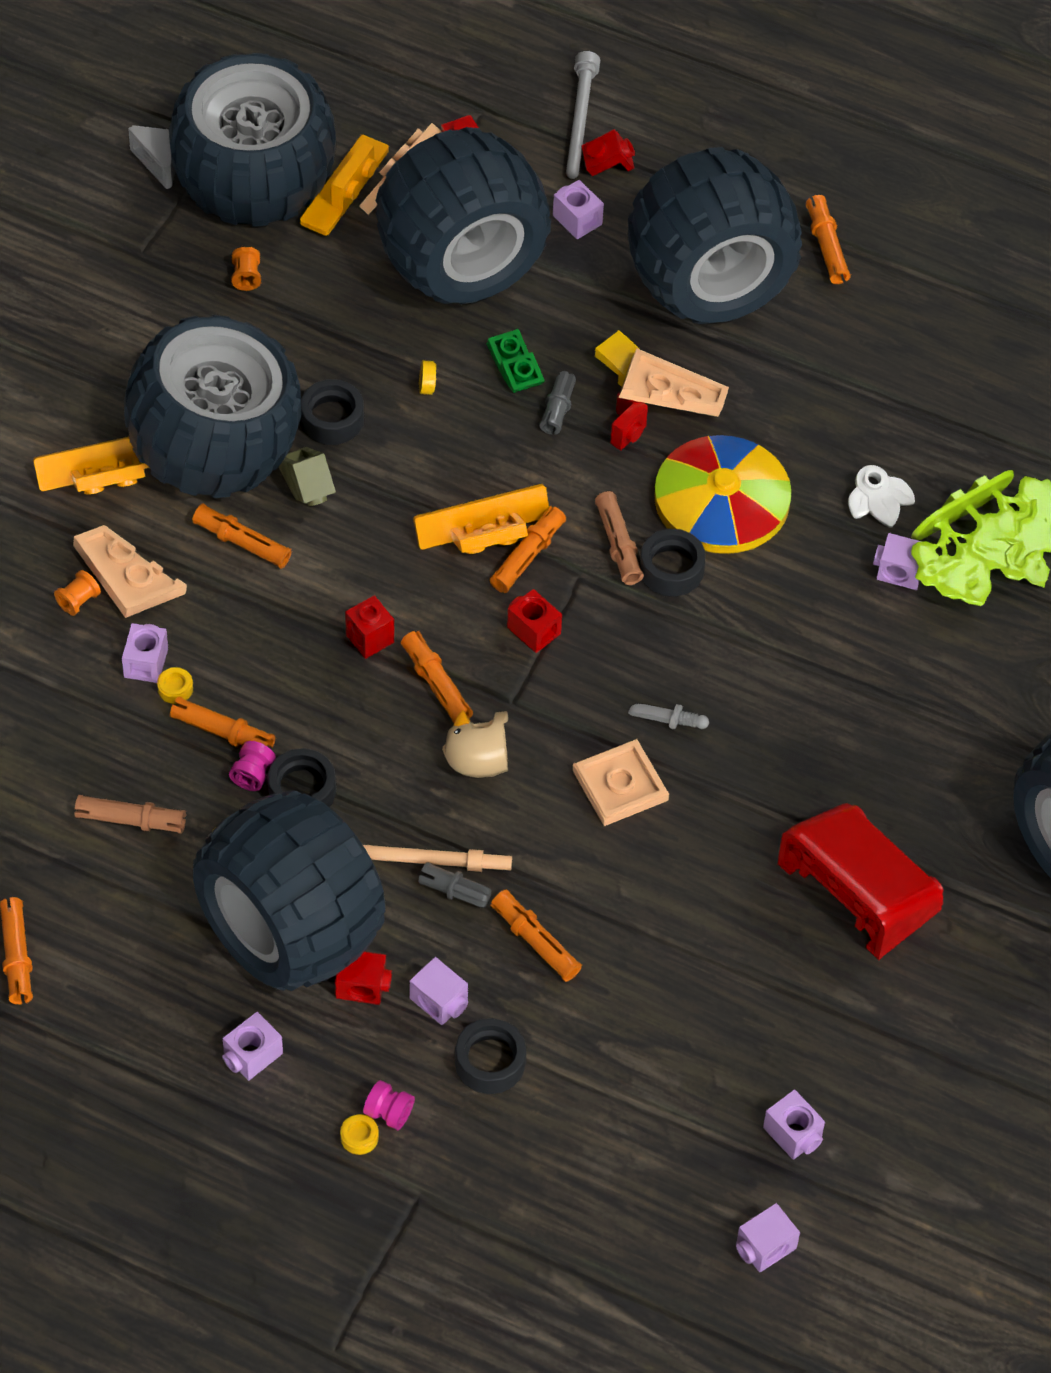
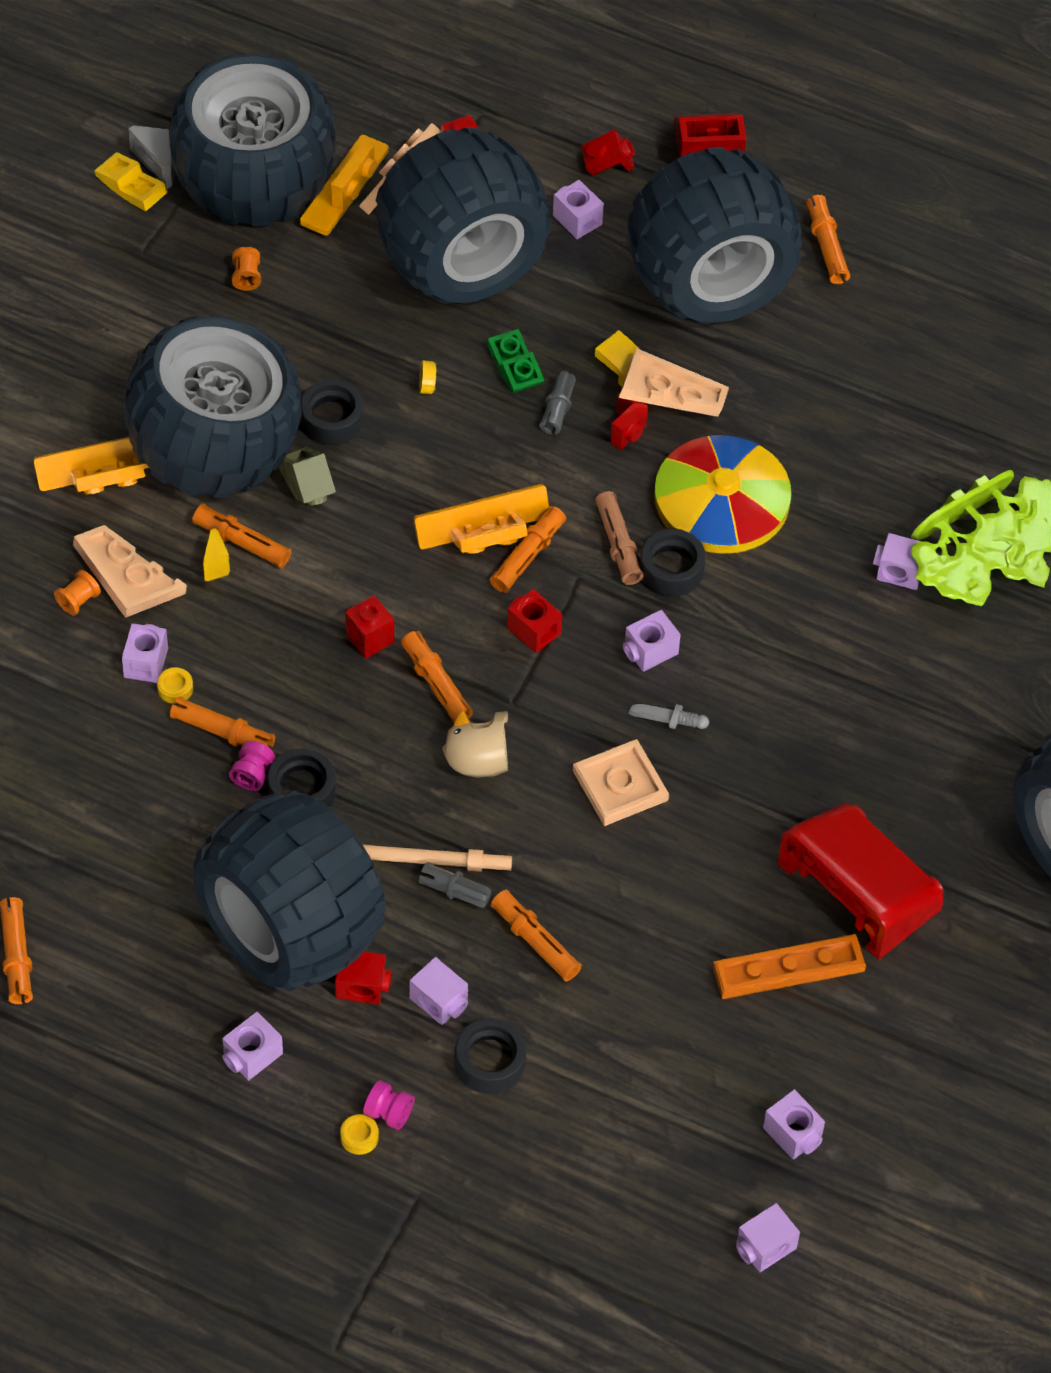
nougat pin [74,795,186,834] -> none
light grey piece [566,51,600,179] -> none
white plate [848,465,915,528] -> none
none -> yellow slope [94,152,168,211]
none -> yellow slope [203,528,230,581]
none -> lavender brick [623,610,681,672]
none -> red slope [673,113,747,158]
none -> orange tile [713,934,866,999]

